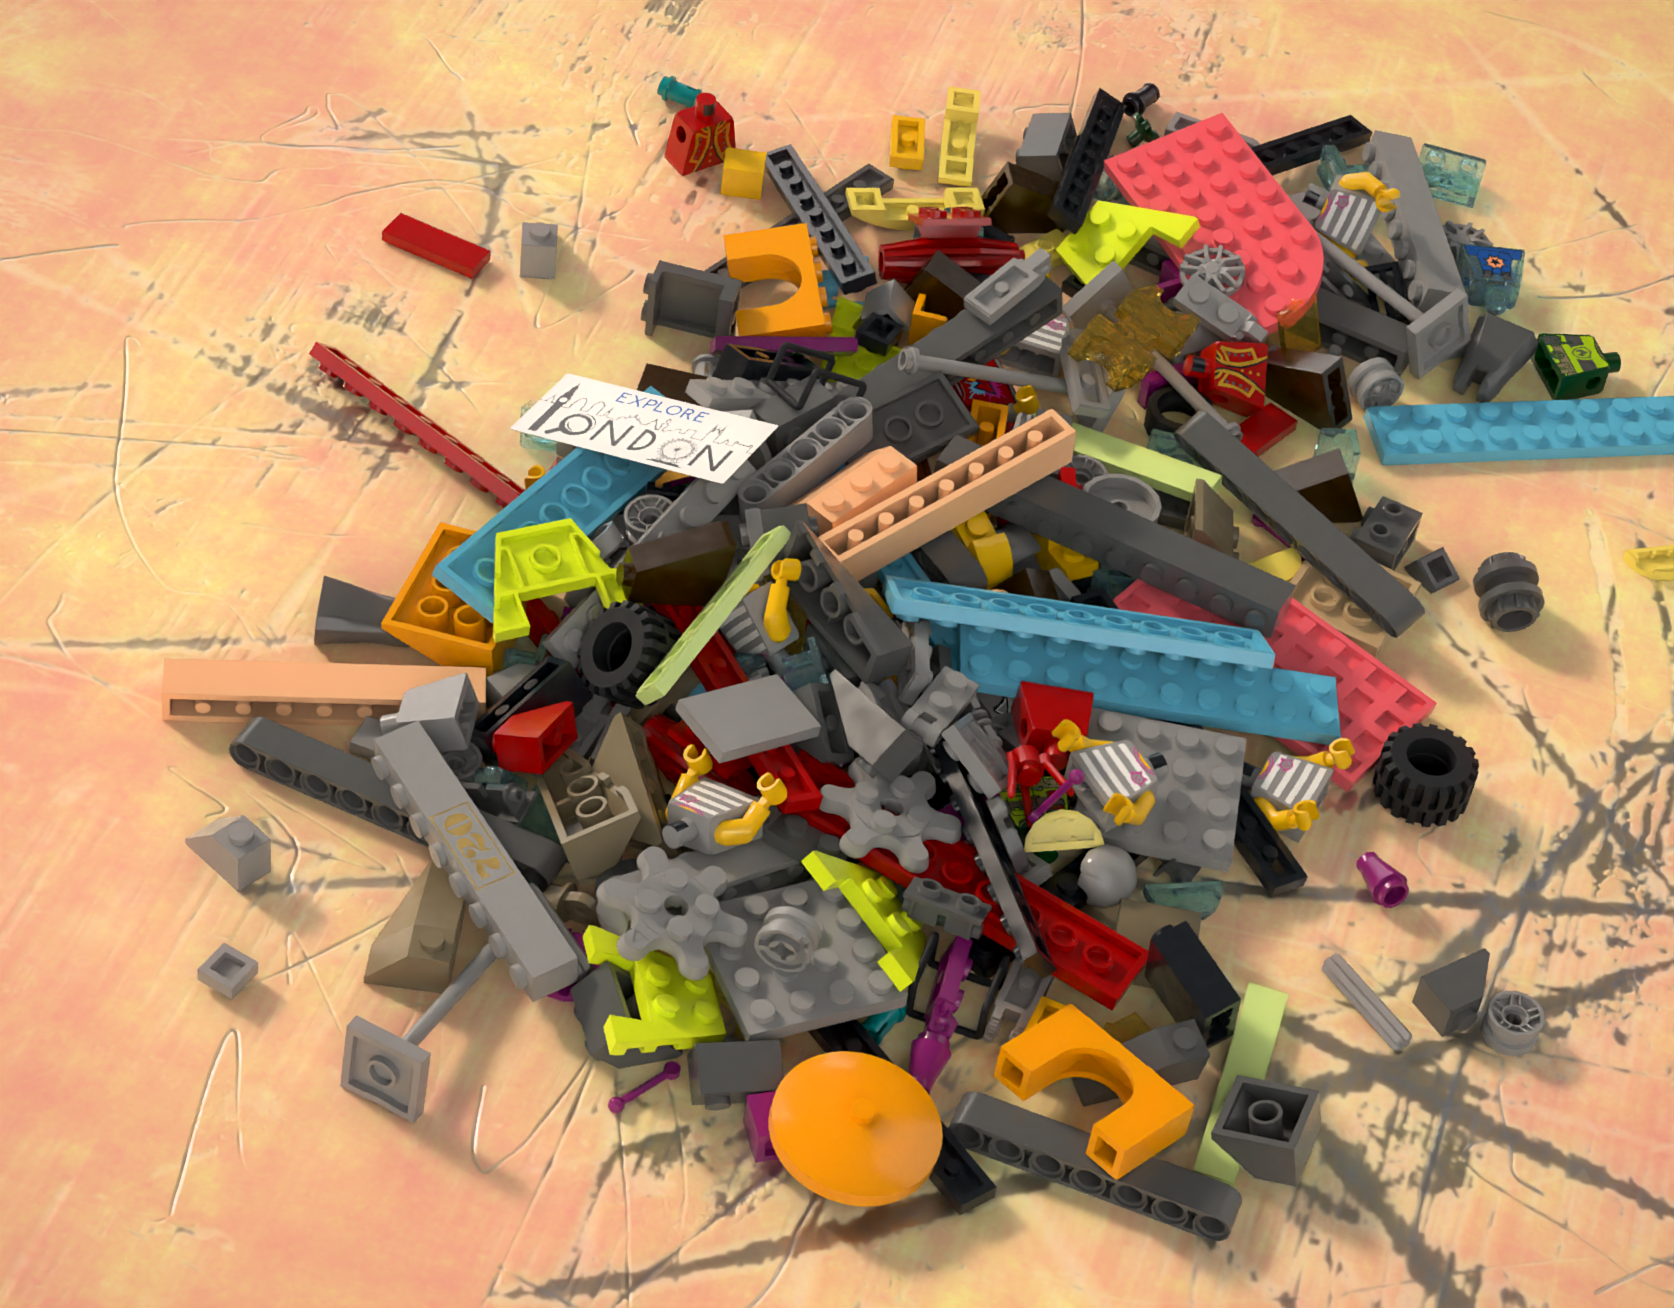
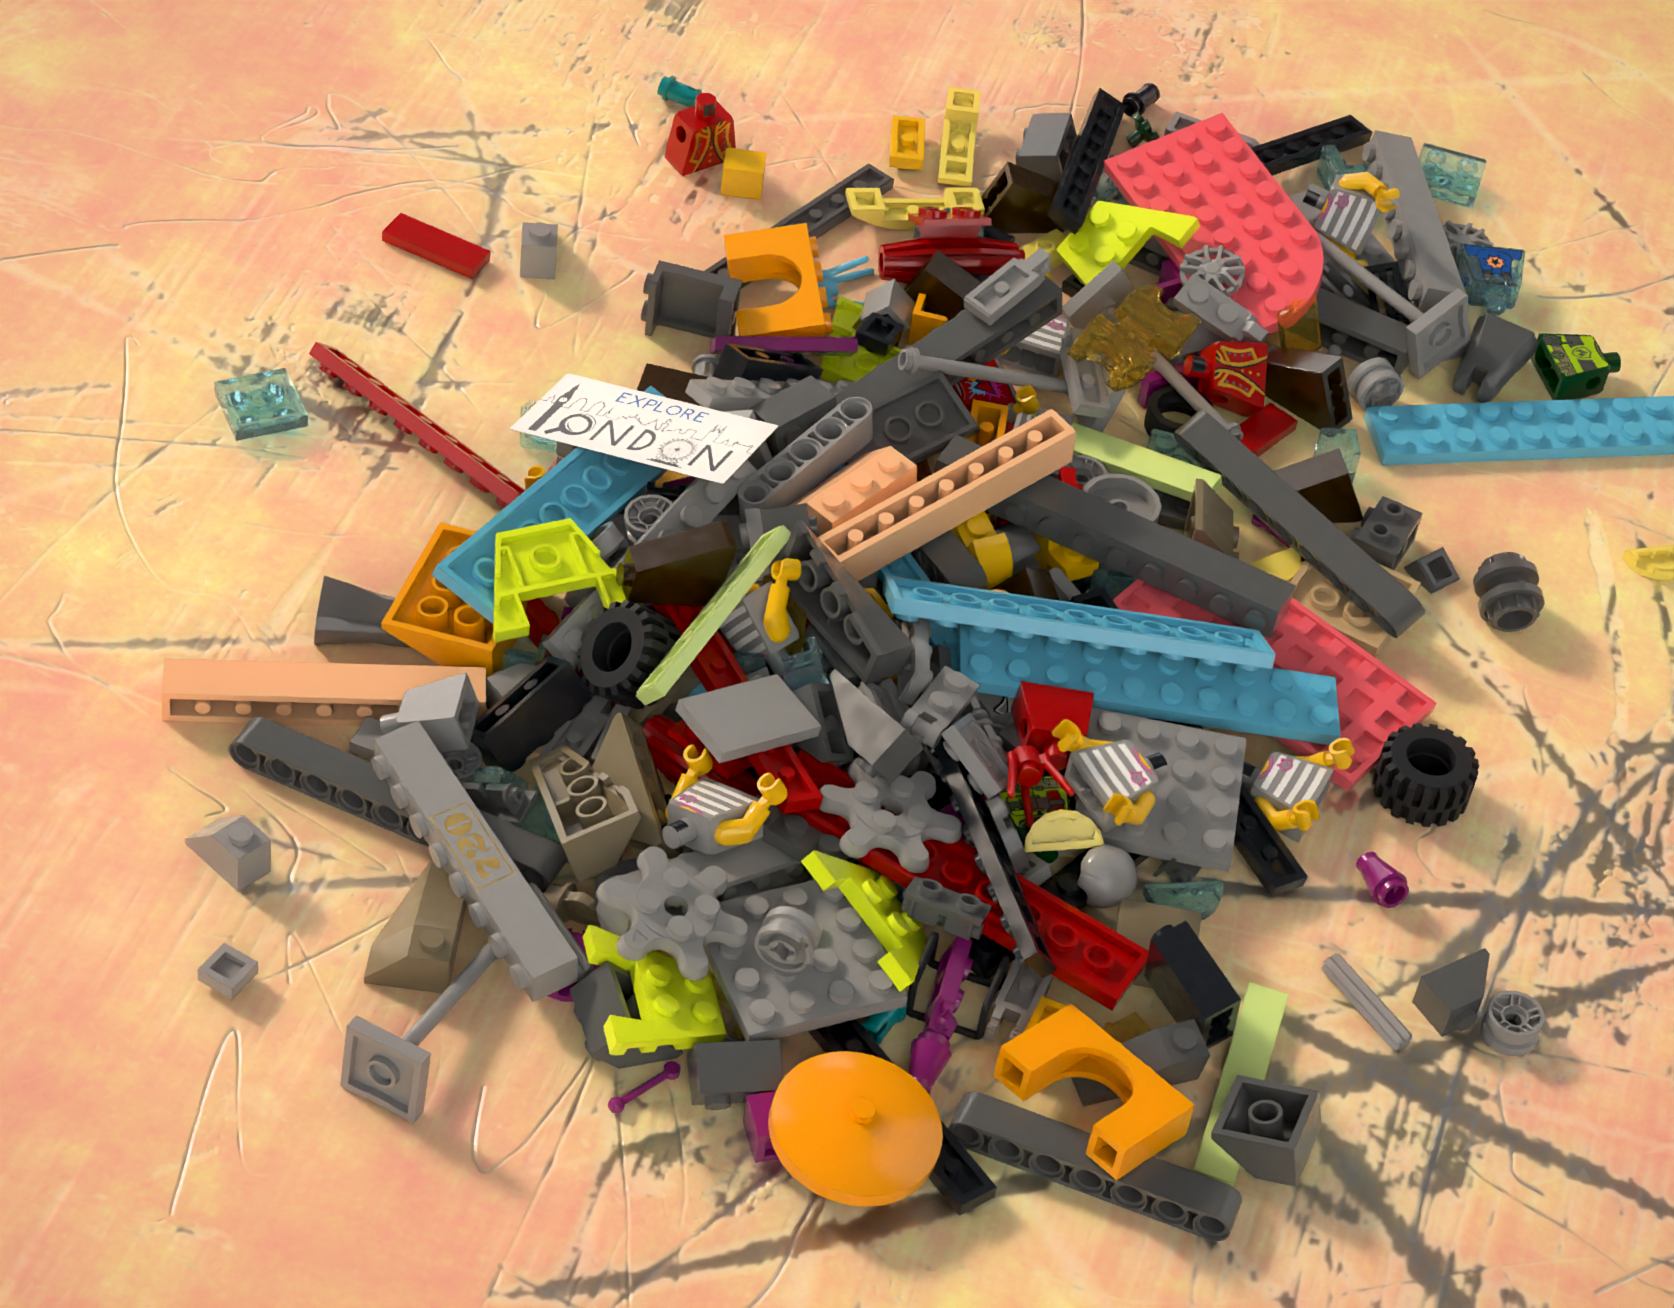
red slope [492,701,578,774] -> none
plate [765,144,878,295] -> none
black piece [766,342,867,411] -> none
magenta hinge [1027,769,1085,824] -> none
none -> clear light blue plate [214,368,308,441]

